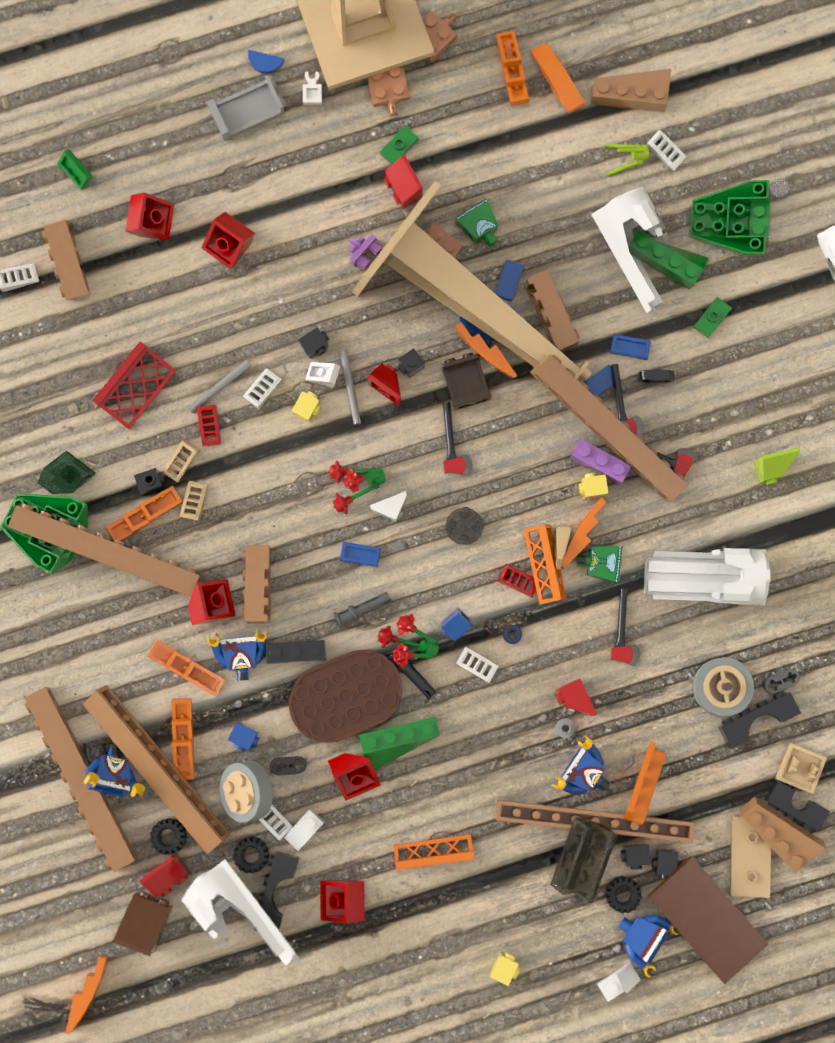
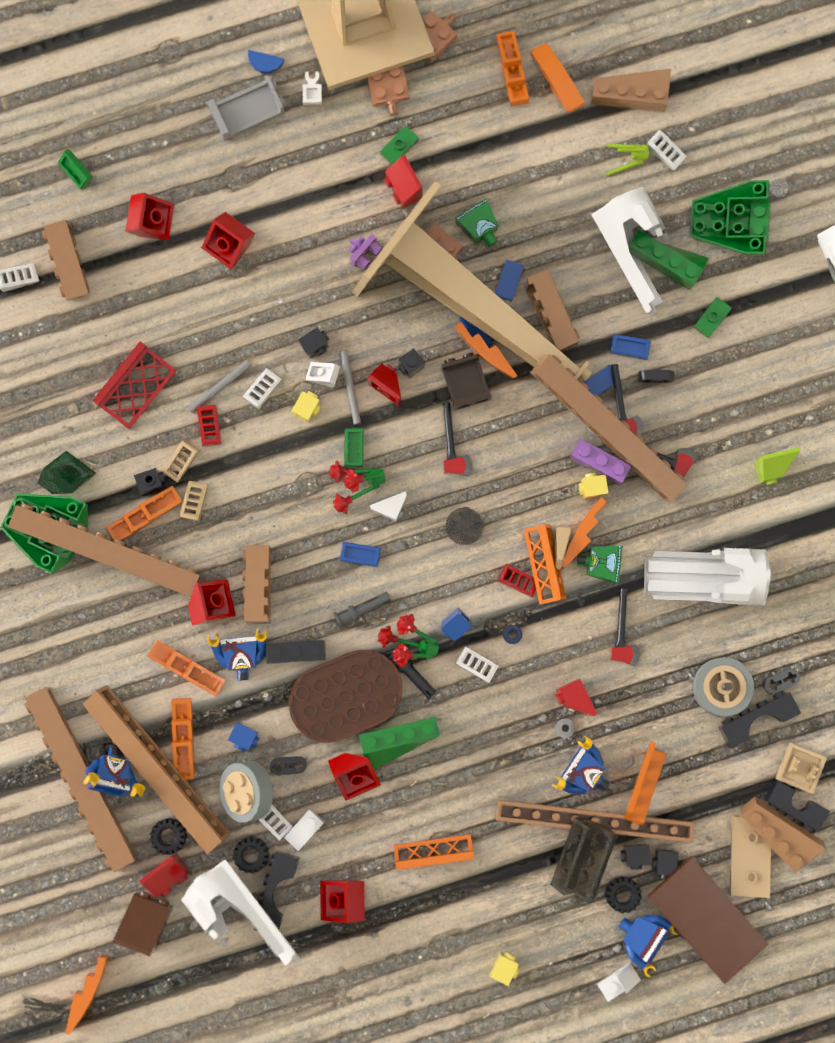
none -> green plate [344,428,364,467]

